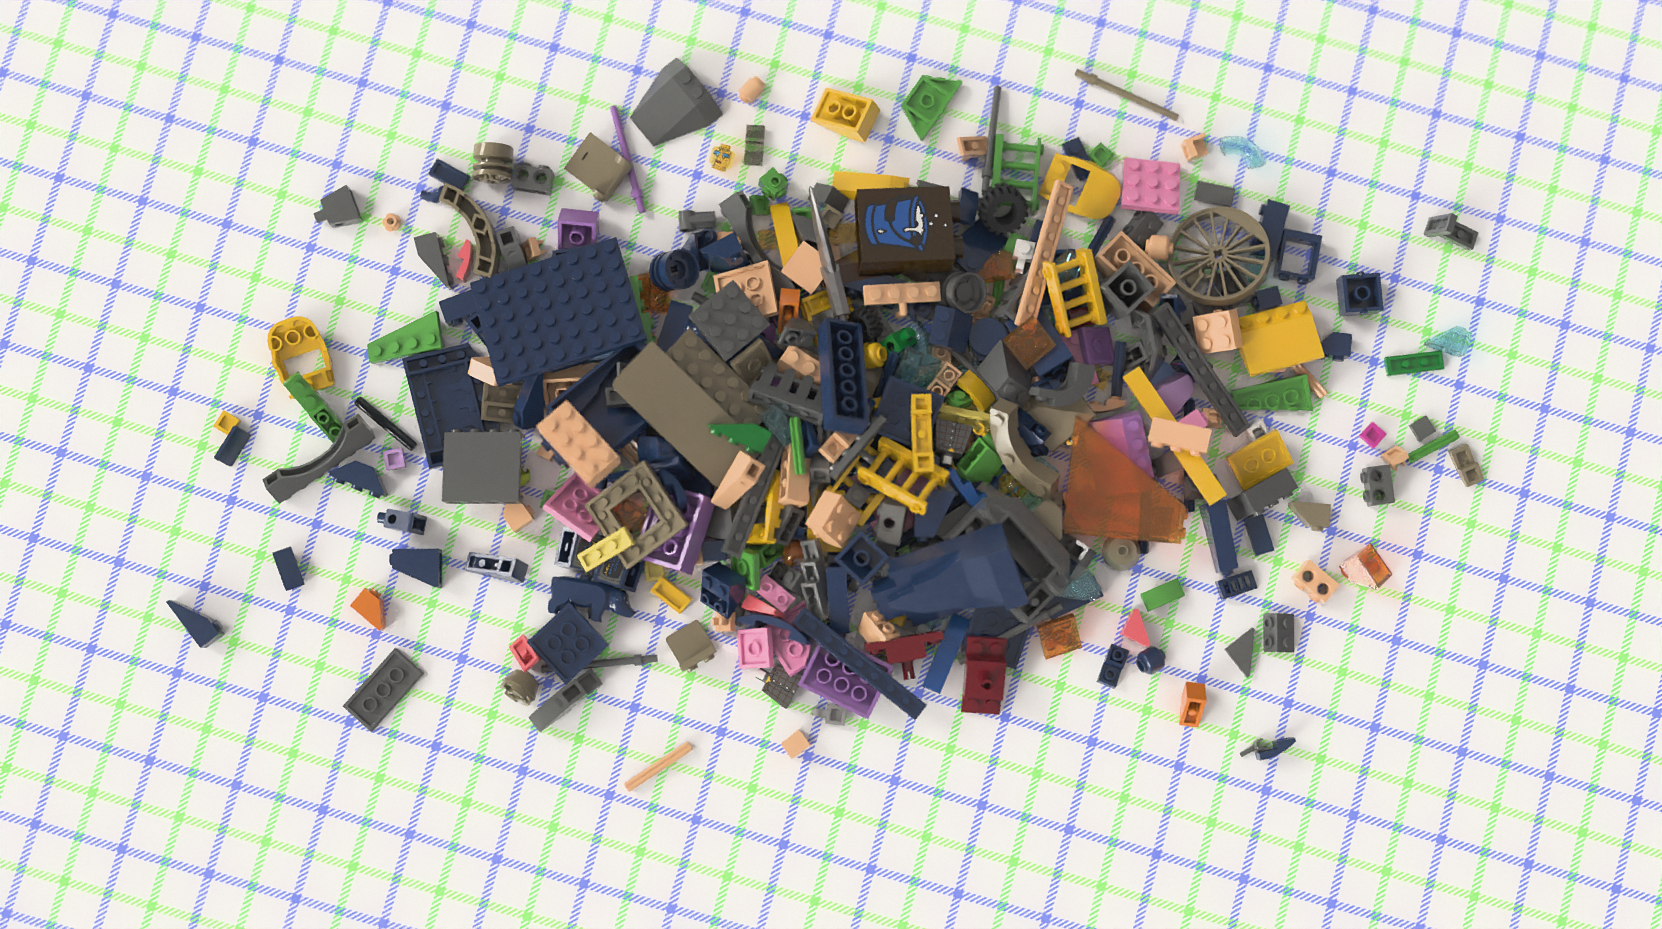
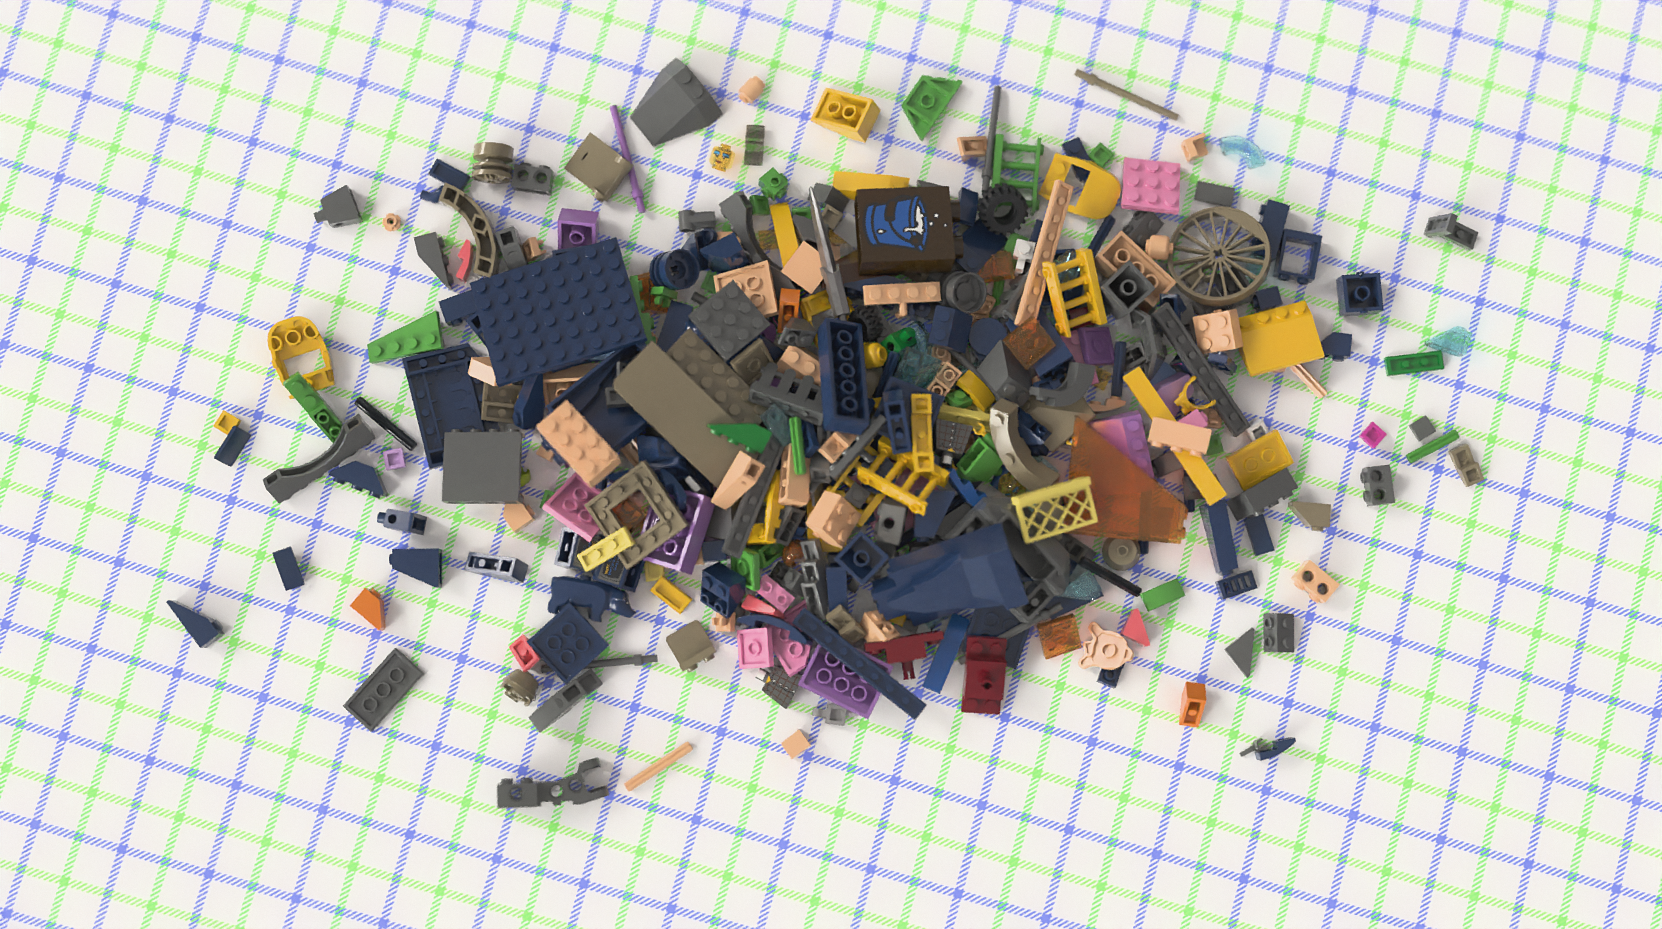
dark blue head [1136,646,1166,675] -> none
bright green wing [1230,373,1313,411] -> none
clear orange slope [1339,543,1393,590] -> none
light nougat tile [1381,445,1409,471] -> none
none -> dark grey brick [497,757,610,809]
none -> bright green tile [650,286,678,308]
none -> dark grey tile [685,475,708,496]
none -> dark tan slope [825,604,867,645]
none -> white sticker [833,213,857,248]
none -> dark blue slope [882,389,912,454]
none -> light yellow fence [1011,476,1098,543]
none -> black axle [1078,556,1142,597]
none -> light nougat tile [1078,621,1134,670]
none -> yellow helmet [1174,376,1216,415]
none -> bright green tile [1203,433,1224,457]
none -> hinge [1208,351,1237,376]

